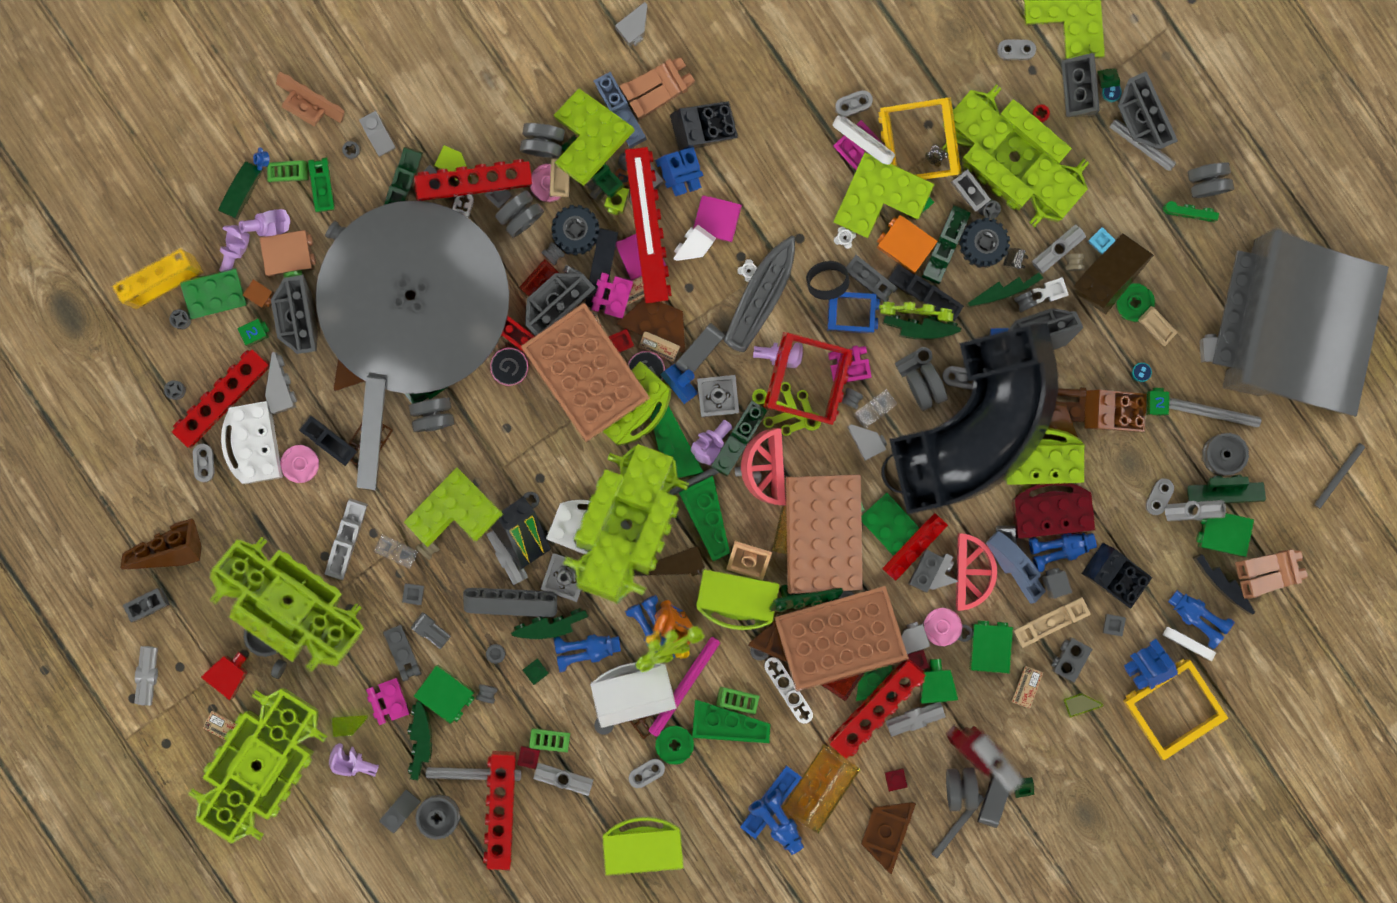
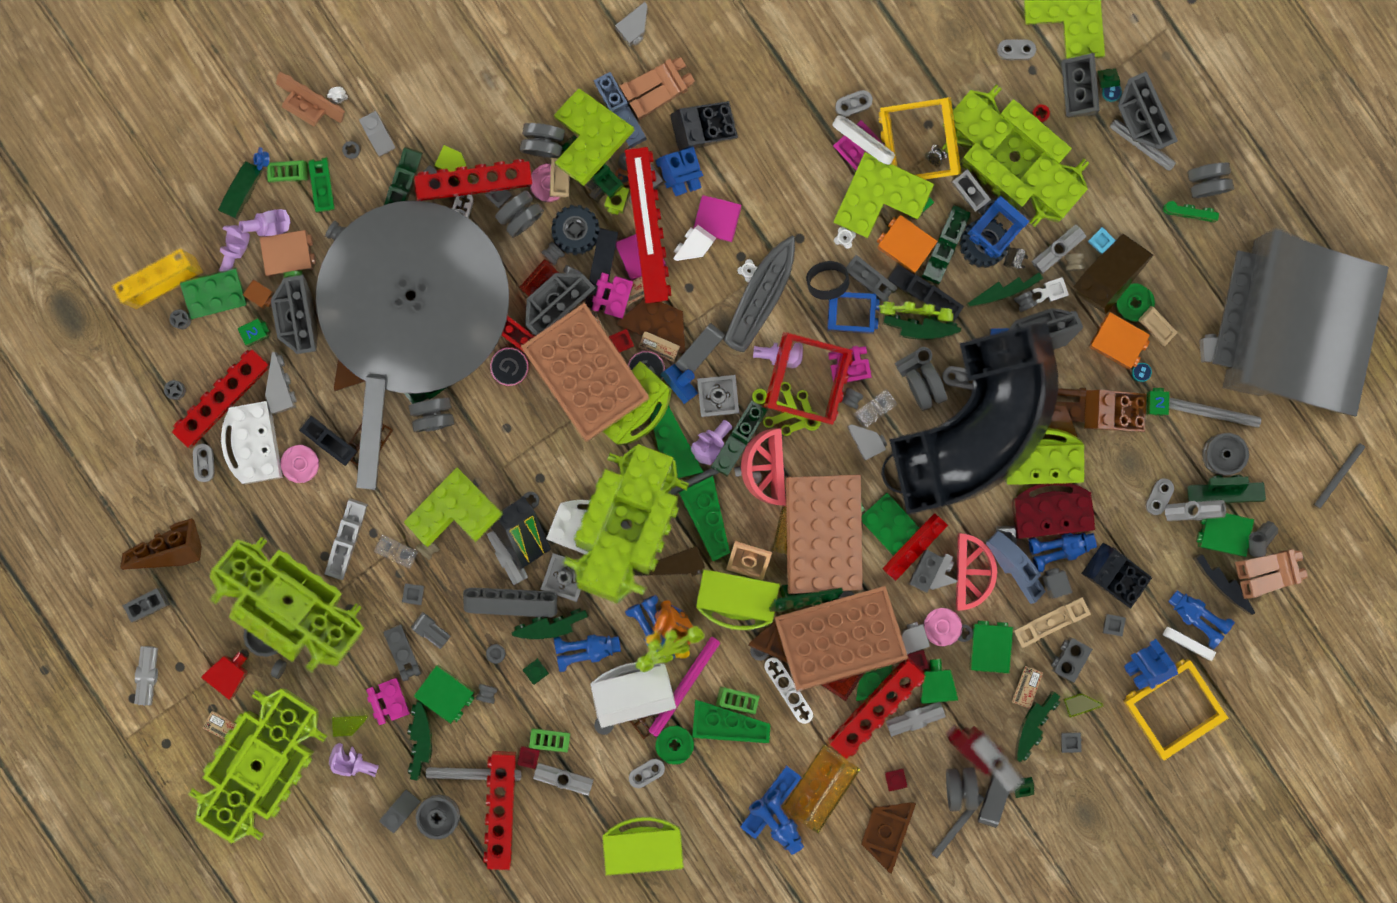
none -> white plate [327,87,348,104]
none -> blue panel [967,196,1029,259]
none -> dark green slope [1015,691,1061,763]
none -> dark grey plate [1061,732,1081,753]
none -> orange brick [1089,312,1150,370]
none -> dark grey piece [1249,521,1278,557]

